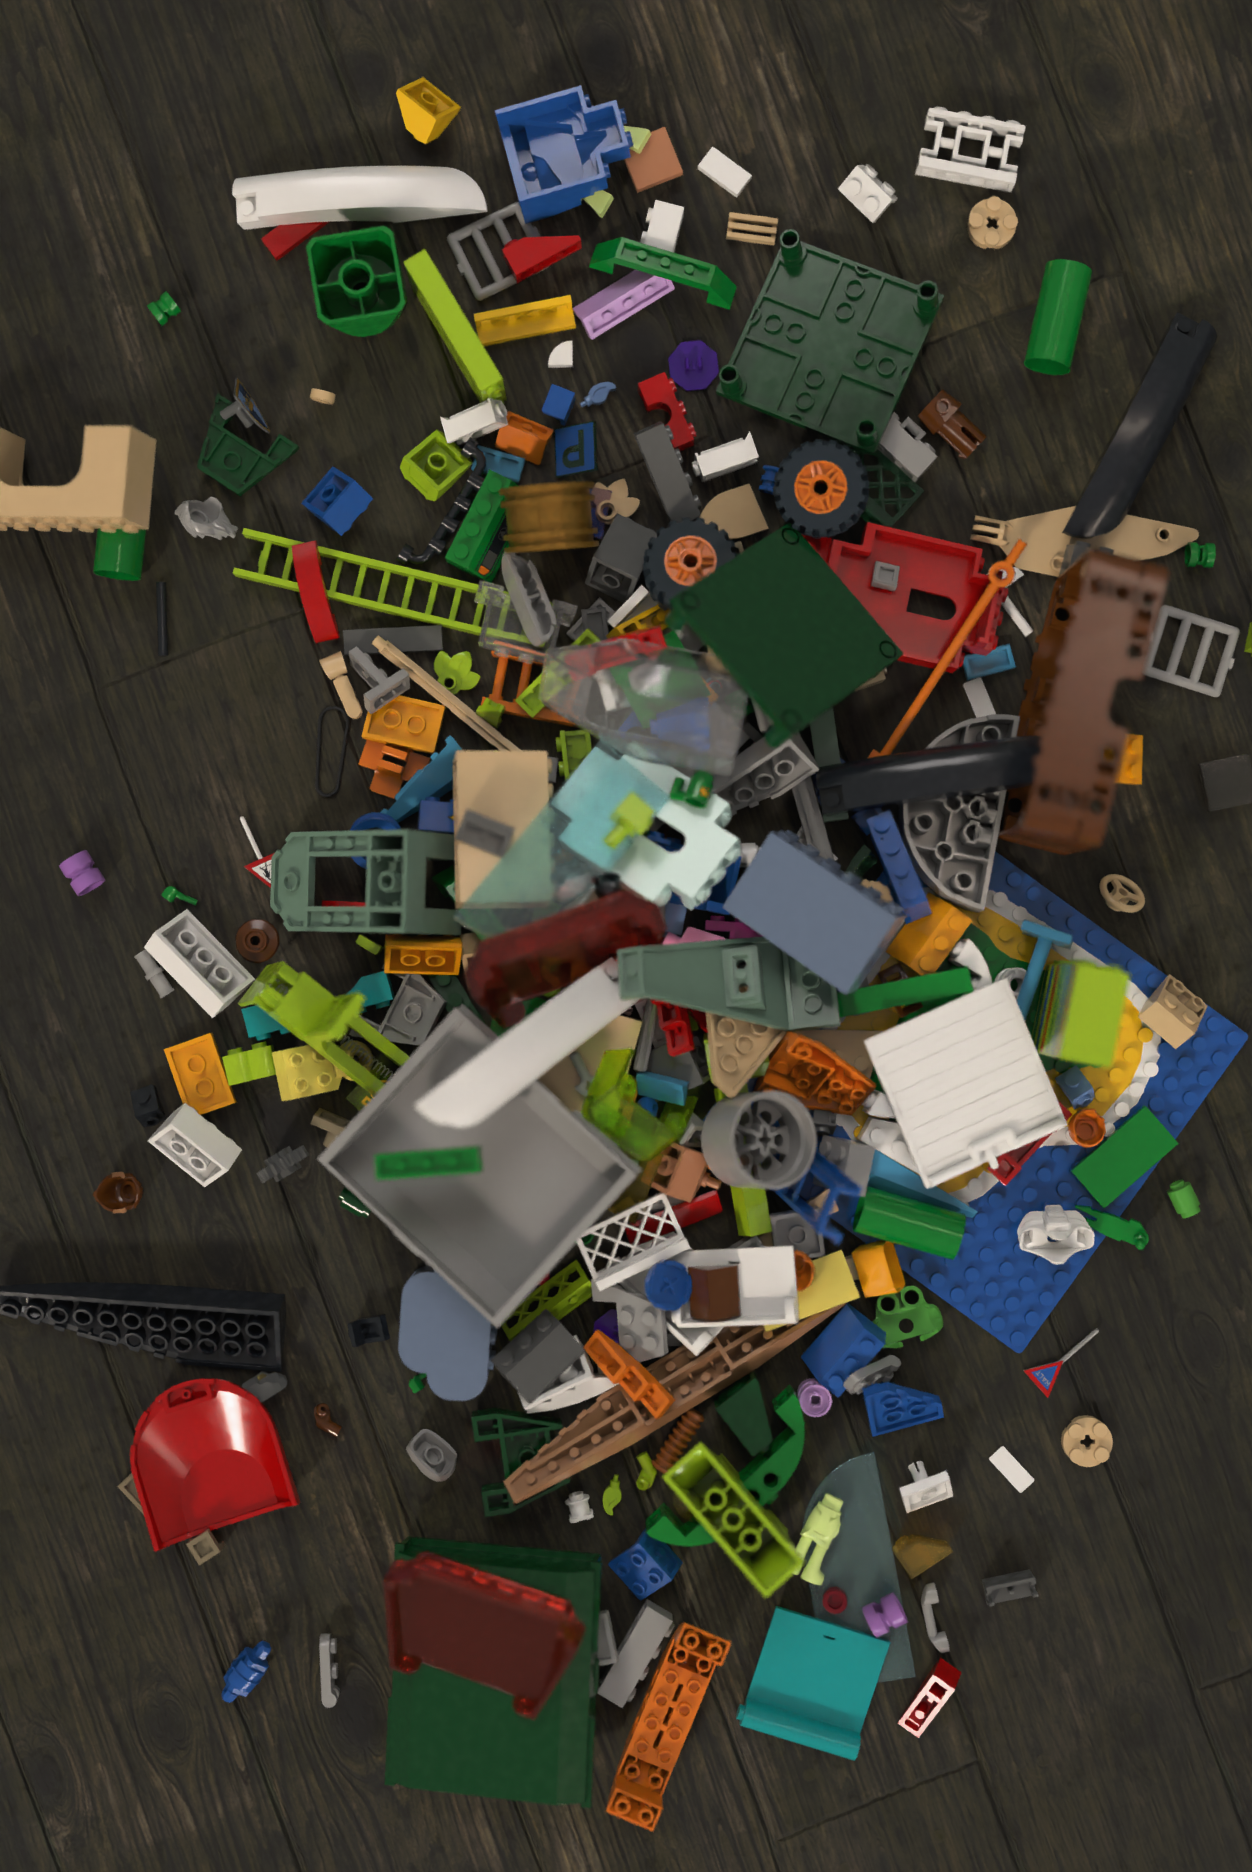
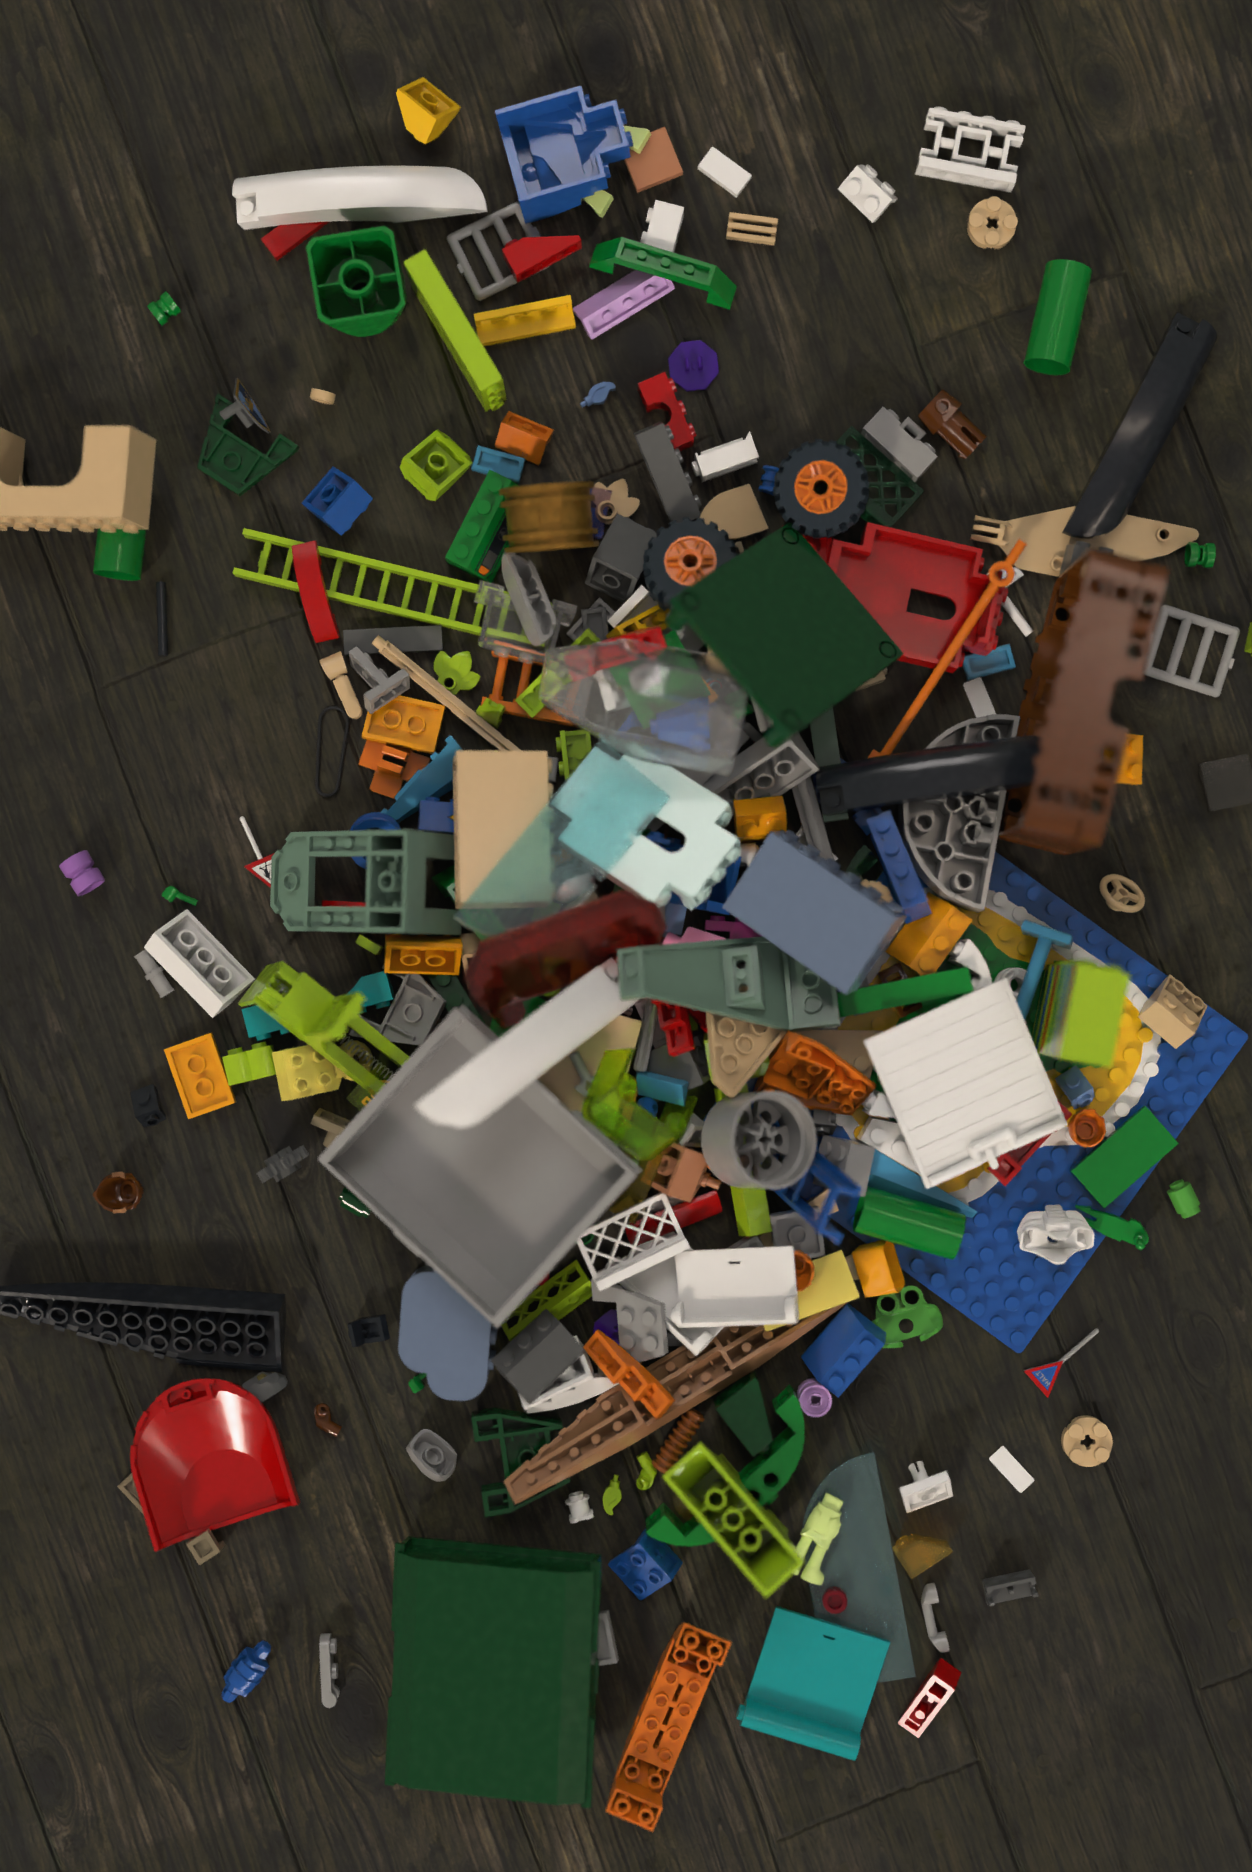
white slope [148,1103,242,1187] -> none
light grey hair [175,496,238,540] -> none
reddish brown piece [235,919,279,963] -> none
green brick [374,1145,484,1181] -> none
clear red windscreen [383,1551,586,1720] -> none
black bar [396,437,486,565] -> none
white window [440,398,508,446] -> none
dark grey hinge [455,809,515,858] -> none
blue panel [542,384,576,426] -> none
white tile [548,341,573,368] -> none
blue piece [554,421,598,478] -> none
black bush [598,872,621,894] -> none
light grey brick [598,1599,674,1708] -> none
lime brick [602,791,655,850] -> none
blue tile [645,1260,692,1311] -> none
green piece [669,771,714,808] -> none
reddish brown slope [688,1265,741,1321] -> none
dark green piece [716,229,944,456] -> none
light grey plate [843,1355,901,1394] -> none
blue plate [862,1382,944,1437] -> none
medium lavender wheel [862,1592,908,1638] -> none
light grey tile [871,561,900,592] -> none
none -> light orange slope [733,796,787,843]

